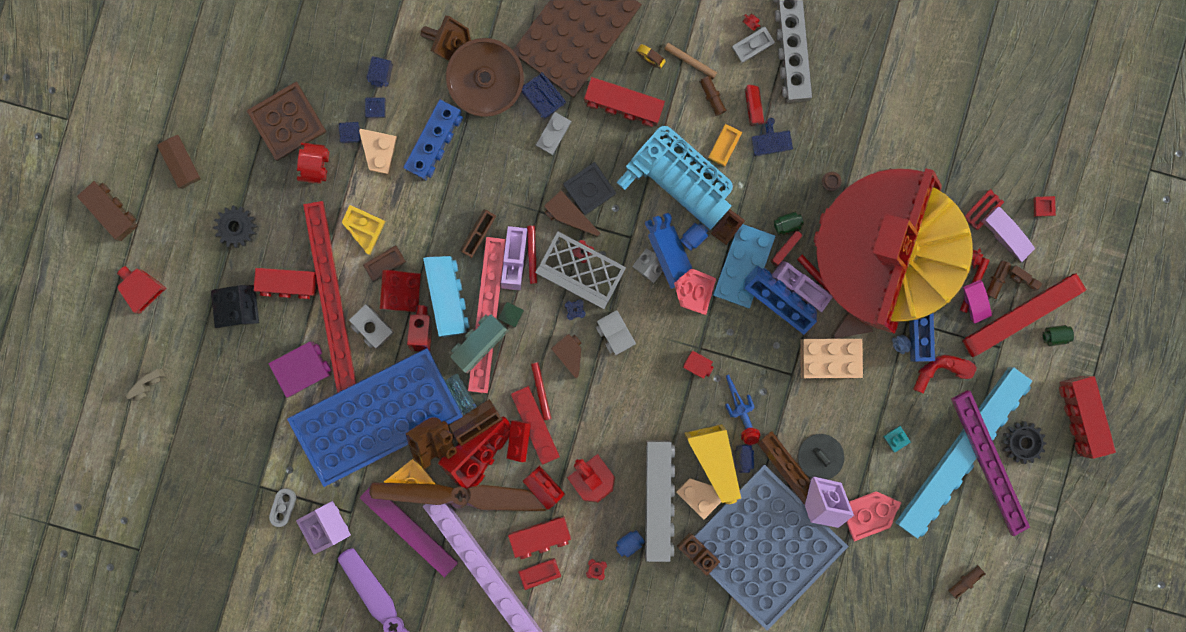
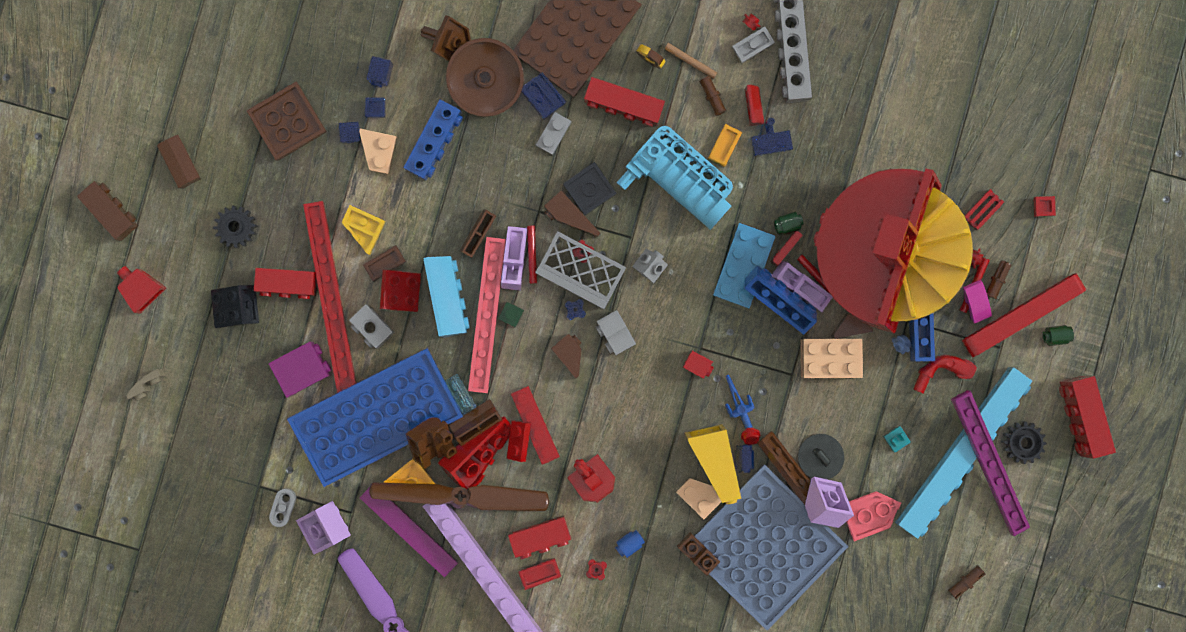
red brick [297,142,330,184] -> none
red torso [407,305,432,352] -> none
sand green slope [450,314,509,373] -> none
red slope [523,465,565,510] -> none
red bar [531,362,551,421] -> none
blue tile [645,213,692,289] -> none
light grey brick [645,440,675,562] -> none
coral tile [674,269,716,315] -> none
blue brick [680,223,708,251] -> none
reddish brown slope [711,209,745,245] -> none
reddish brown plate [822,172,842,191] -> none
lavender slope [981,206,1035,262] -> none
reddish brown plate [1008,265,1042,291] -> none

